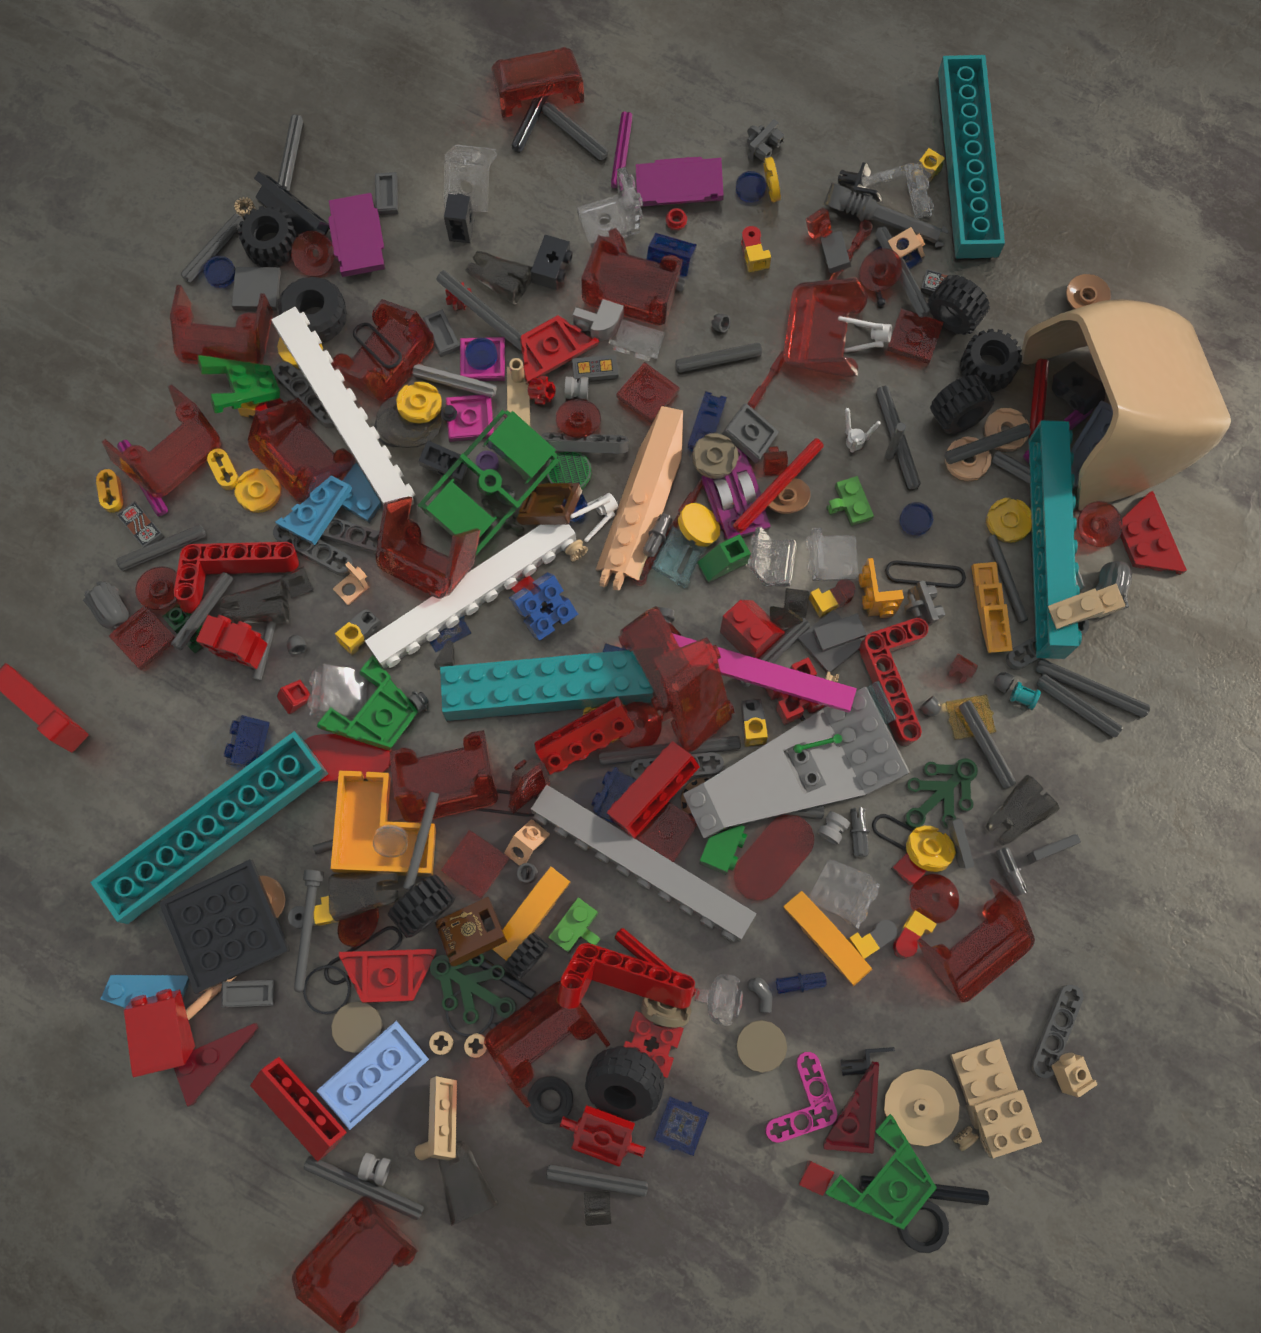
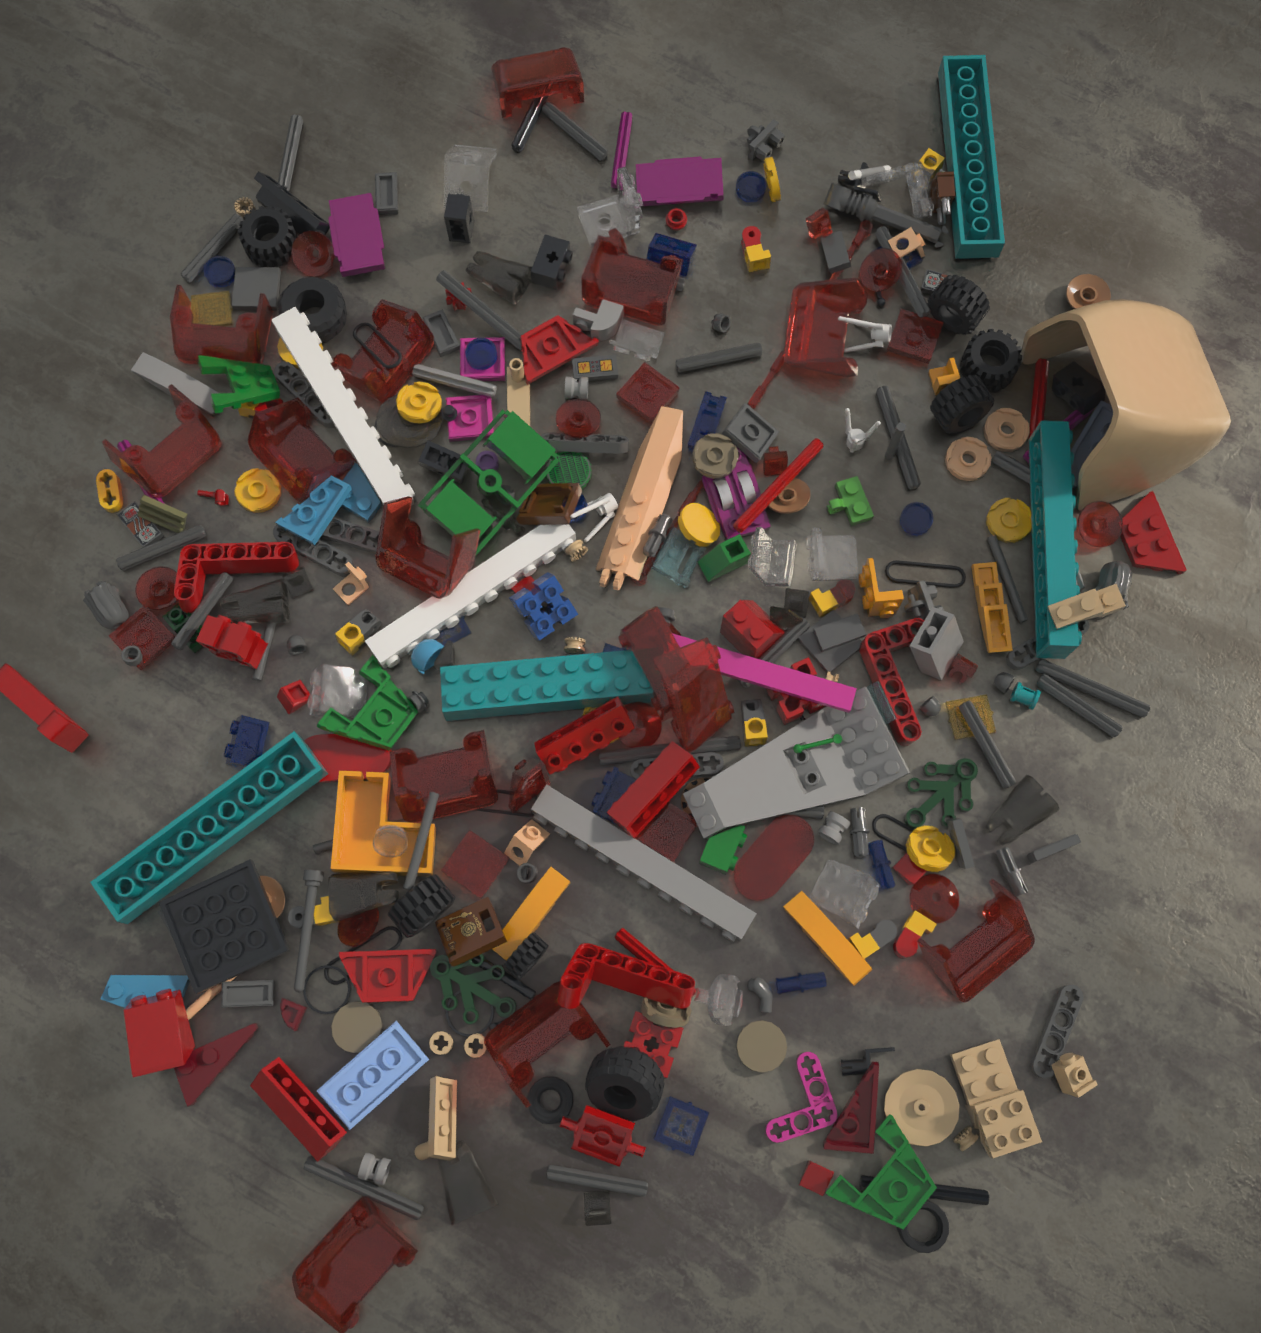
yellow beam [207,449,239,490] -> none
red gear [528,376,556,404] -> none
bright green plate [548,898,601,953] -> none
dark grey axle [945,423,1031,464] -> none
none -> dark grey hinge [121,646,142,667]
none -> light grey slope [131,352,218,416]
none -> olive tile [137,495,188,533]
none -> clear yellow piece [190,291,233,330]
none -> red hand [197,489,229,506]
none -> dark red tile [280,998,307,1031]
none -> dark azure hair [411,639,445,674]
none -> tan bush [564,637,586,654]
none -> bar [848,165,891,180]
none -> clear blue axle [868,840,895,890]
none -> light grey brick [910,607,964,680]
none -> light orange panel [928,358,960,395]
none -> reddish brown piece [930,169,955,225]

